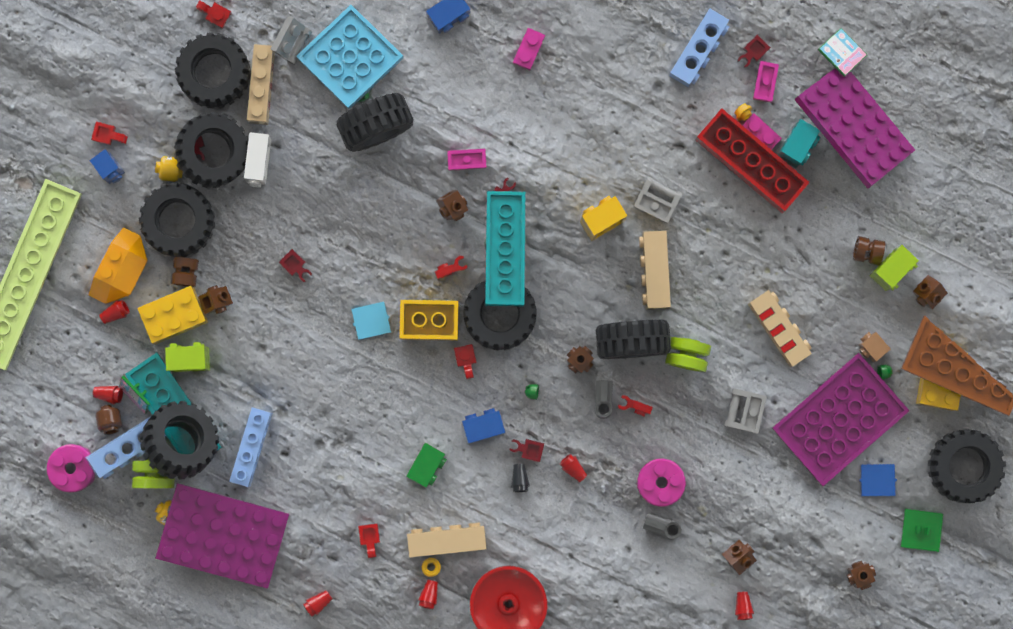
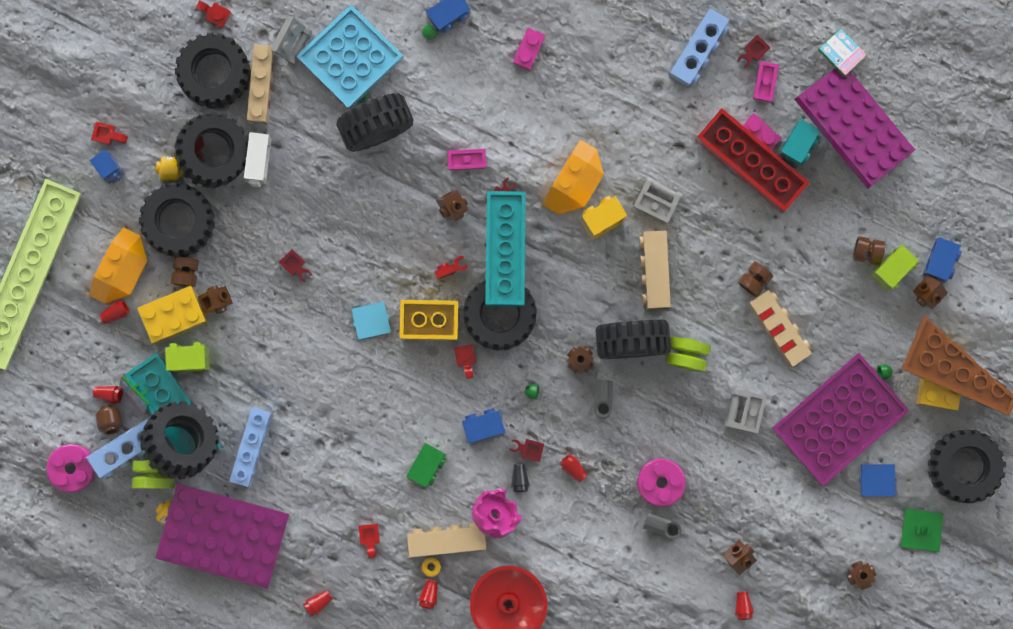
red plate [618,395,653,417] -> none
yellow plate [734,103,752,121] -> none
medium nougat brick [859,332,891,362] -> none
none -> green hinge [422,23,439,40]
none -> dark pink plate [472,489,522,538]
none -> light orange wedge [542,140,604,215]
none -> reddish brown wheel [738,261,774,298]
none -> blue brick [923,237,962,282]

